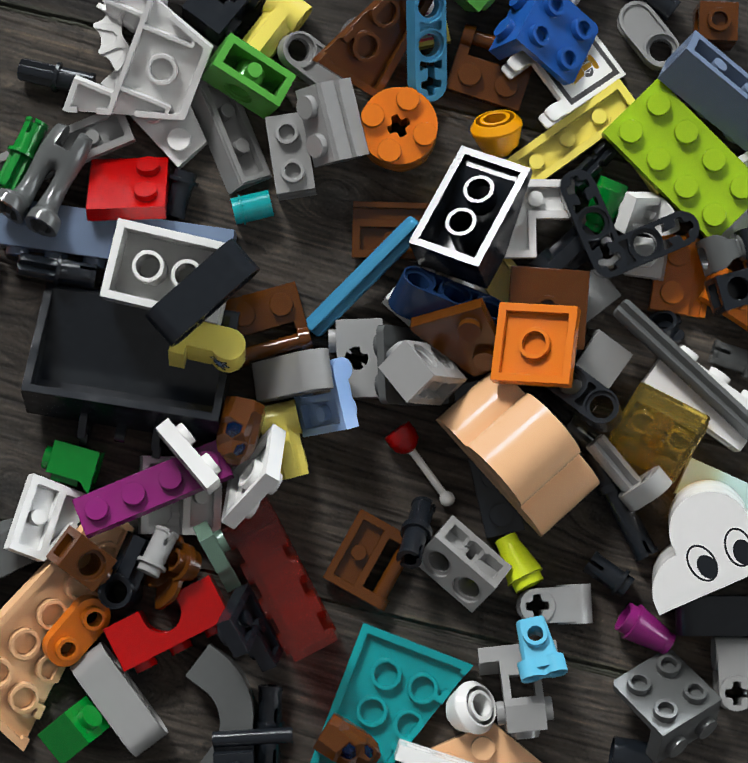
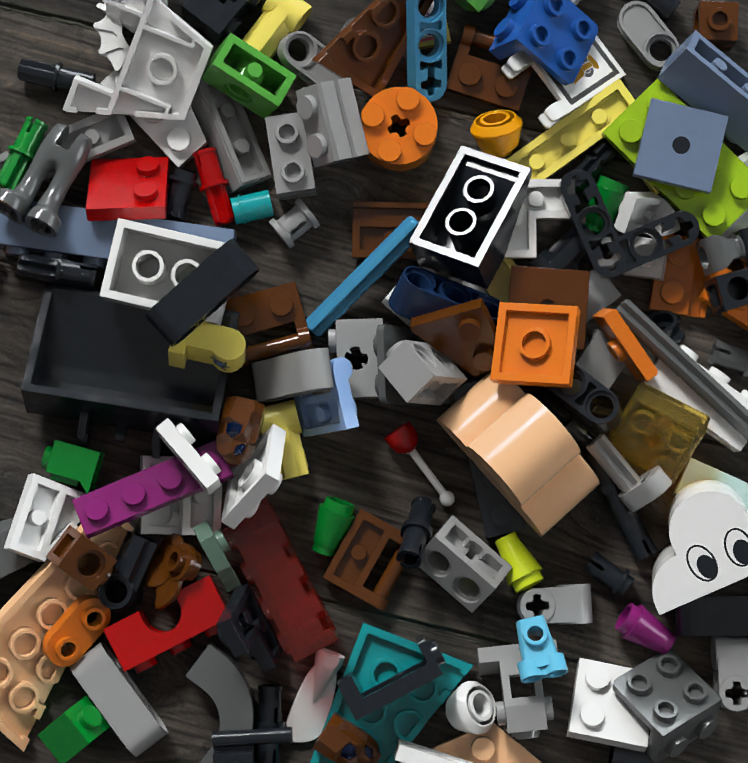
light grey pin [136,525,179,579] -> none
none -> red axle [192,147,234,226]
none -> light grey bush [269,198,320,249]
none -> white piece [285,647,345,742]
none -> green cone [311,496,356,557]
none -> black panel [337,634,445,720]
none -> white plate [566,658,650,752]
none -> orange plate [592,308,658,382]
none -> sand blue tile [632,98,729,195]

